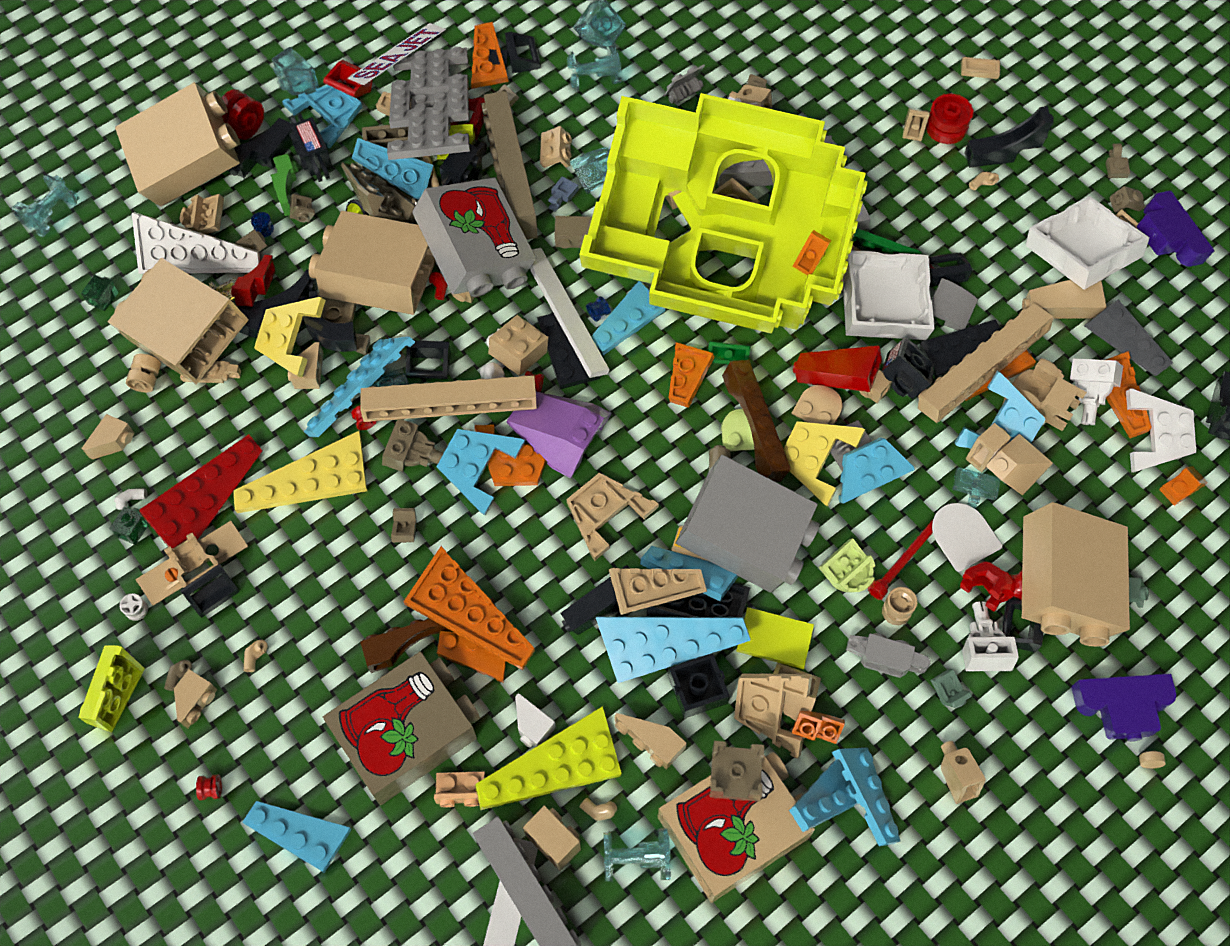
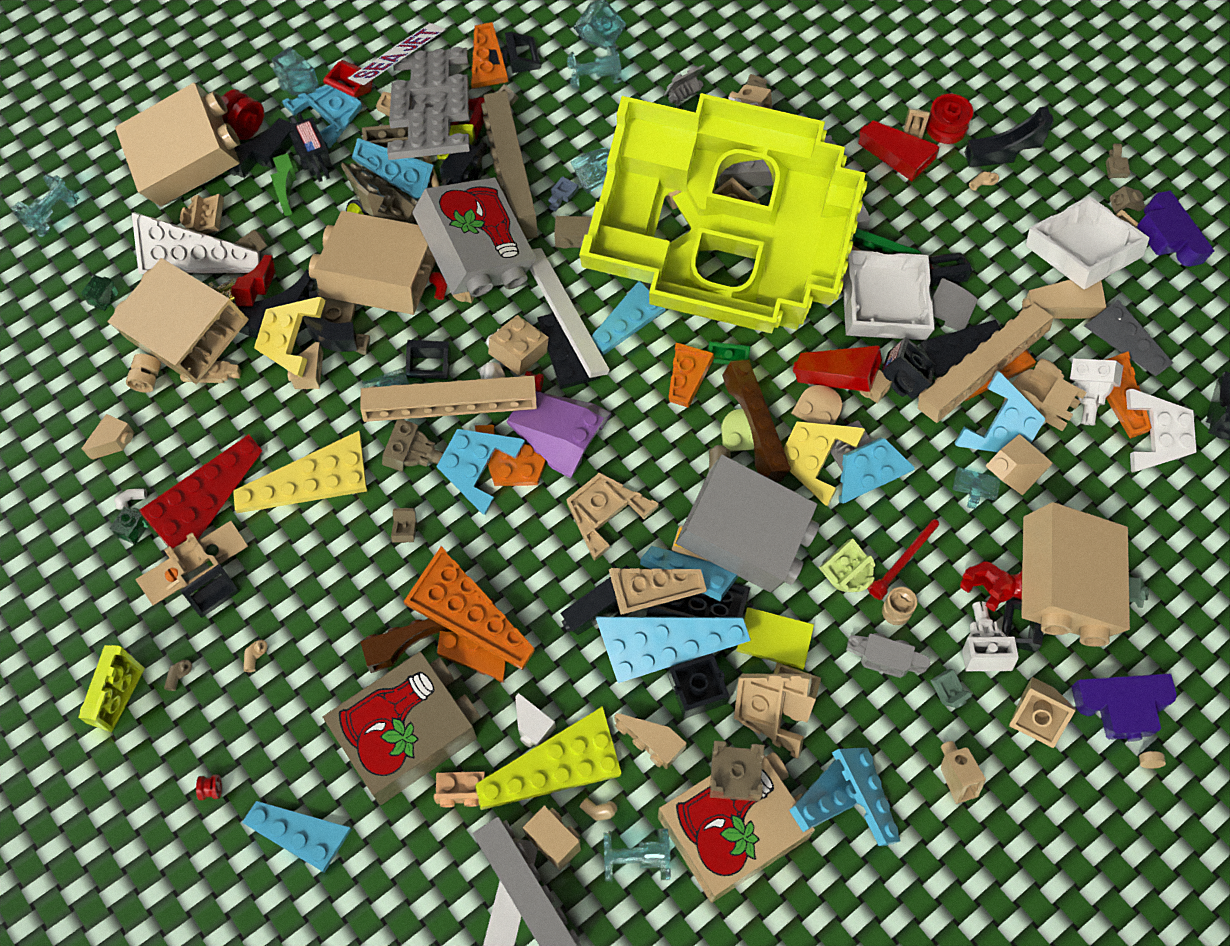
white wheel [120,594,148,621] -> none
tan slope [174,669,217,728] -> none
clear blue wheel [251,212,274,237] -> none
dark tan bracket [290,194,315,223] -> none
medium azure wing [304,336,415,437] -> none
red wheel [351,405,377,430] -> none
tan bracket [540,126,572,168] -> none
clear blue wheel [586,296,611,322] -> none
orange slope [792,711,845,744] -> none
orange slope [793,230,832,275] -> none
white sticker [932,503,1002,572] -> none
tan tile [961,57,1000,79] -> none
tan slope [966,423,1011,473] -> none
orange slope [1159,466,1208,506] -> none
none -> red slope [858,120,940,182]
none -> tan slope [1009,677,1076,748]

